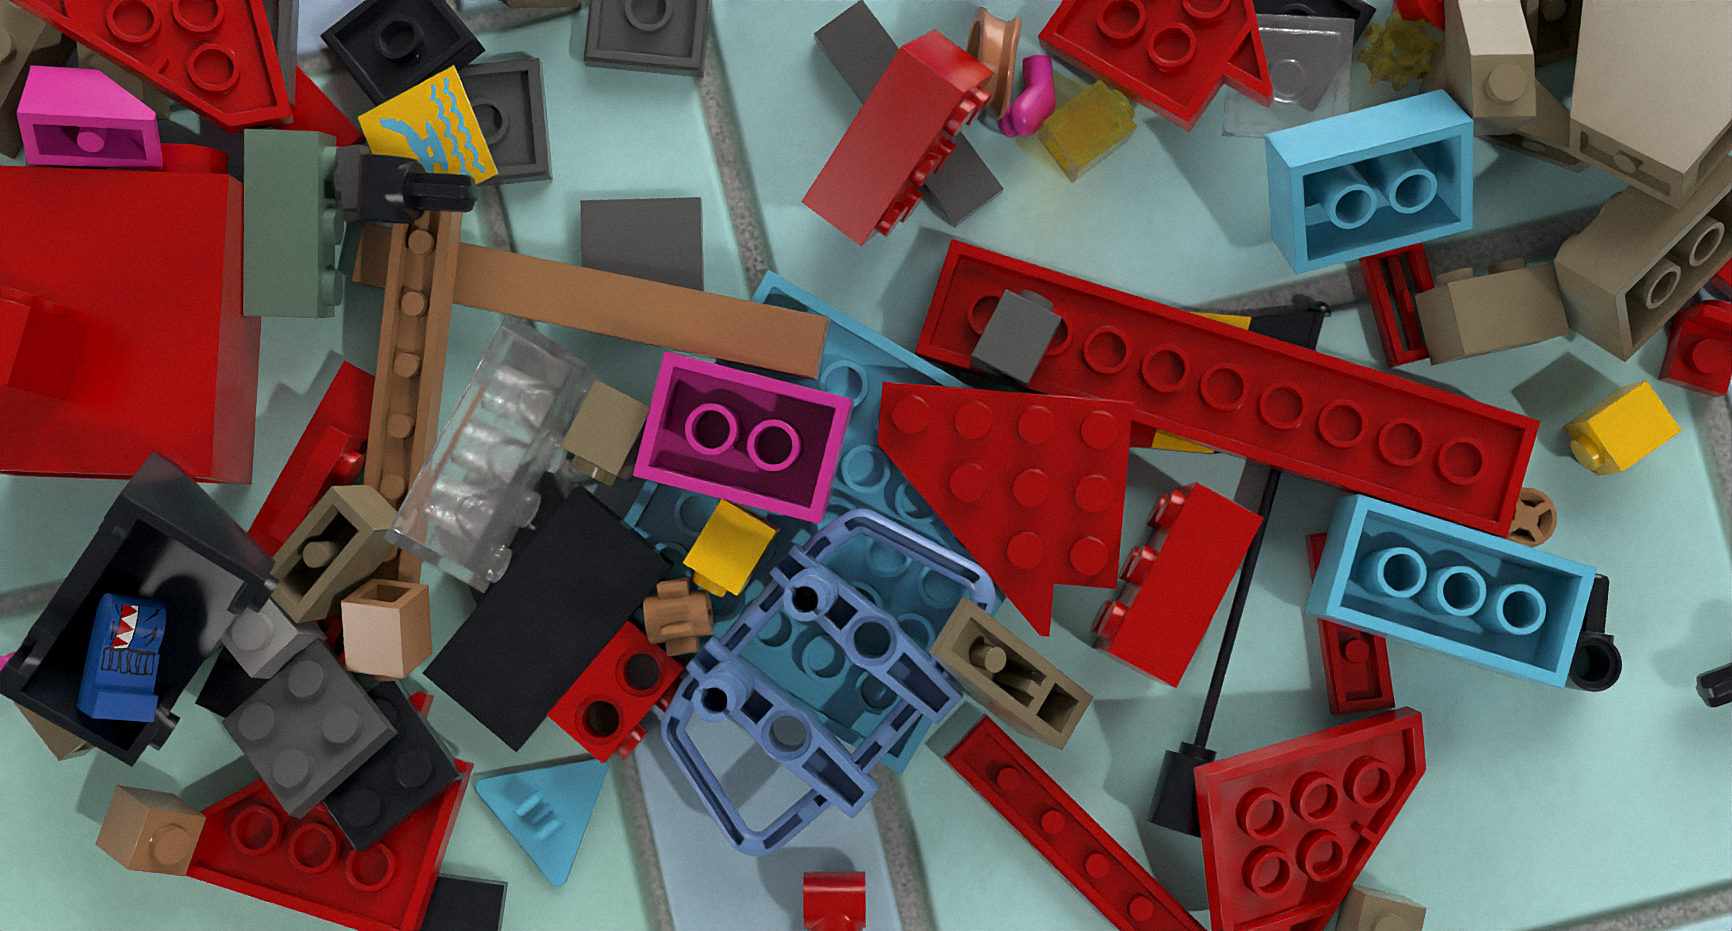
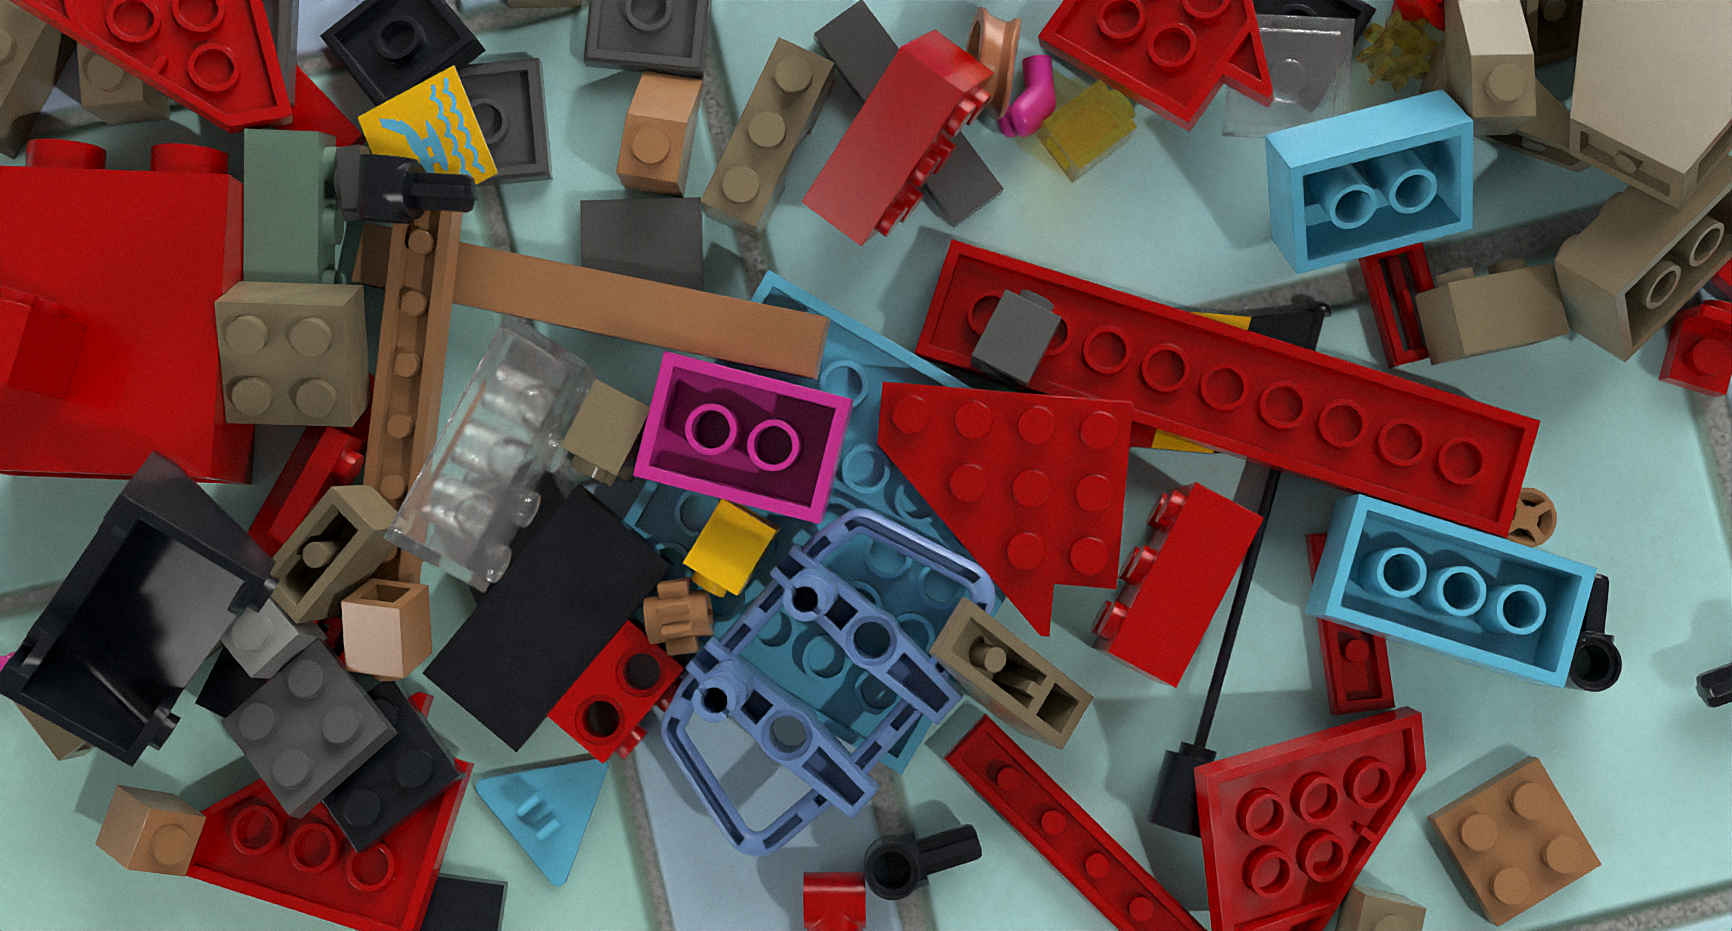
dark pink slope [17,65,163,171] -> none
blue leg [76,593,166,722] -> none
yellow brick [1563,380,1682,476] -> none
none -> dark tan brick [214,281,371,427]
none -> medium nougat slope [616,70,703,198]
none -> dark tan arch [700,37,835,241]
none -> black axle [864,824,982,900]
none -> medium nougat plate [1427,756,1602,927]

